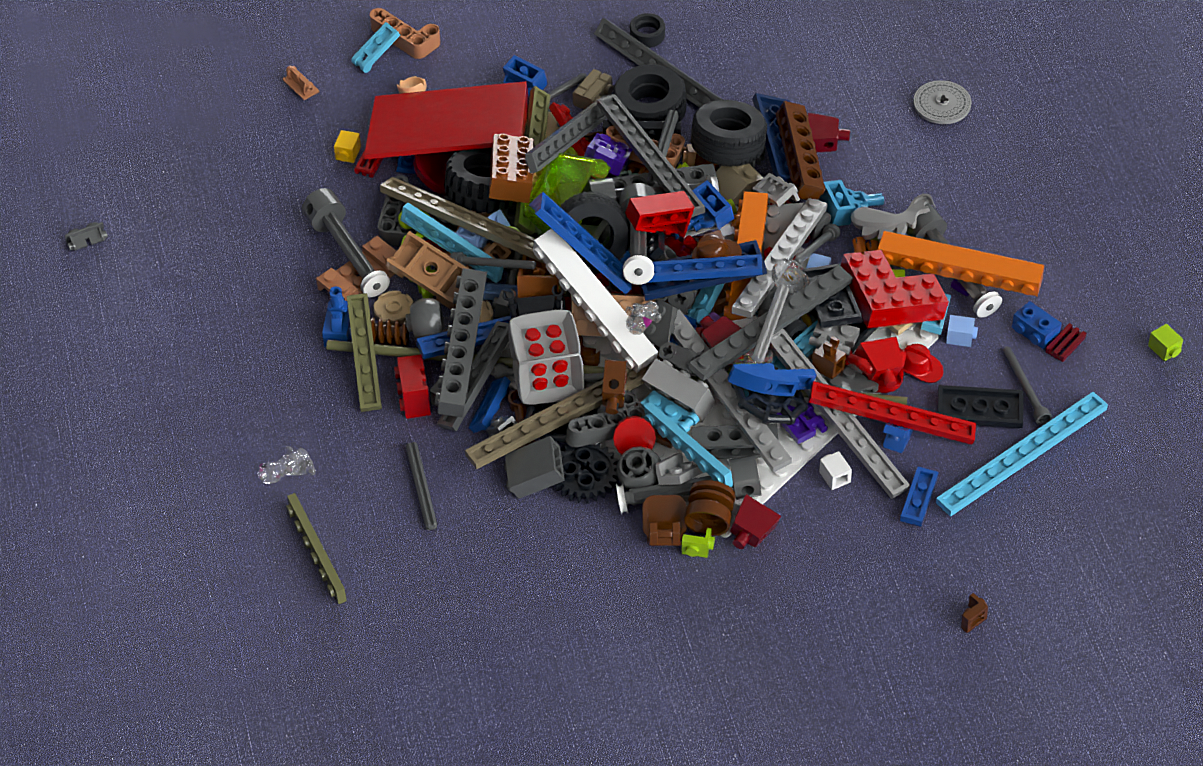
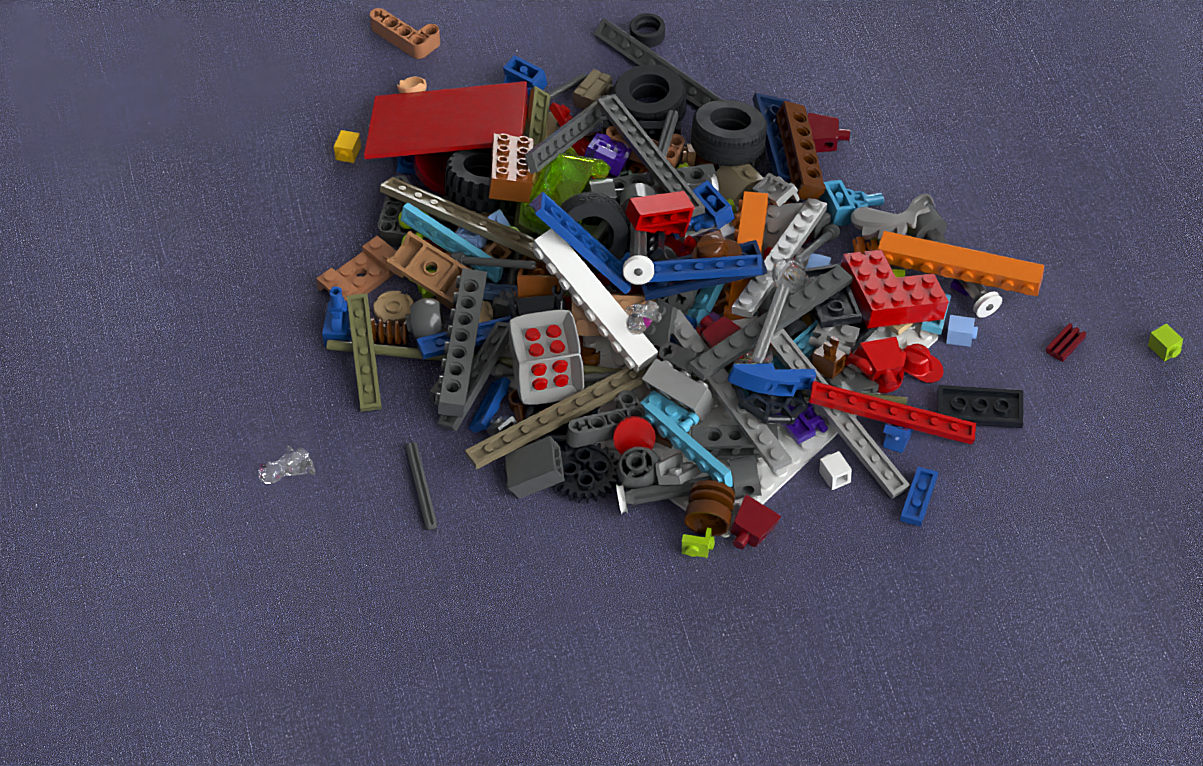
dark grey hinge [65,222,108,251] -> none
nougat hinge [282,66,320,100] -> none
olive plate [286,493,347,604] -> none
dark grey piece [302,188,390,298] -> none
medium azure plate [351,22,400,73] -> none
red tile [354,150,384,178] -> none
red wedge [394,354,431,419] -> none
reddish brown torso [602,360,627,414] -> none
reddish brown piece [643,495,687,546] -> none
light grey piece [913,81,971,124] -> none
medium azure plate [936,392,1108,517] -> none
reddish brown bracket [961,593,988,633] -> none
dark grey piece [1003,346,1052,425] -> none
blue brick [1012,301,1062,350] -> none

